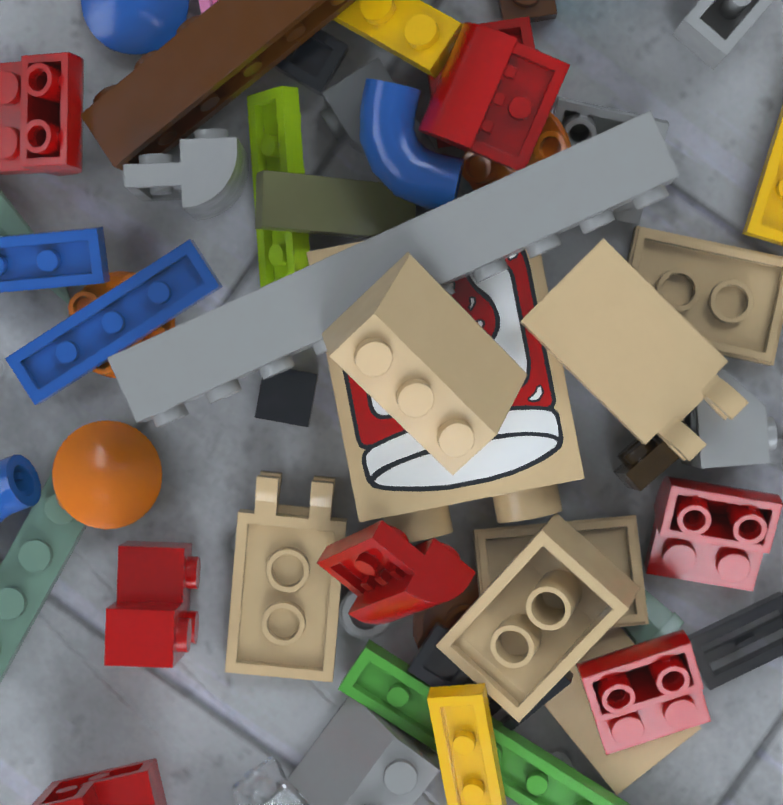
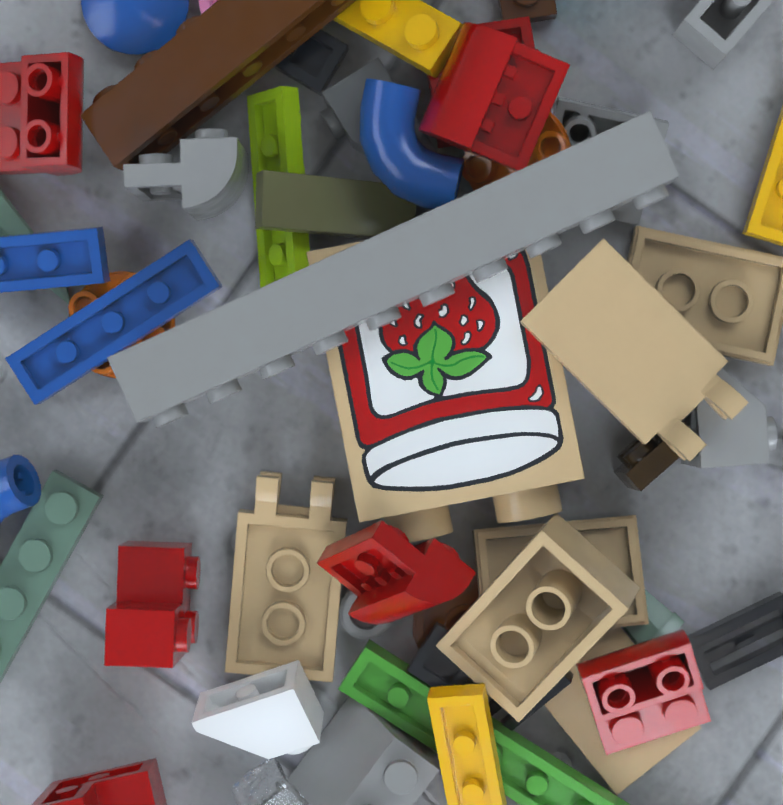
orange dish [52,420,162,529] -> none
black tile [255,369,319,427] -> none
tan slope [322,252,527,475] -> none
brick [644,476,783,592] -> none
none -> white slope [191,660,324,759]

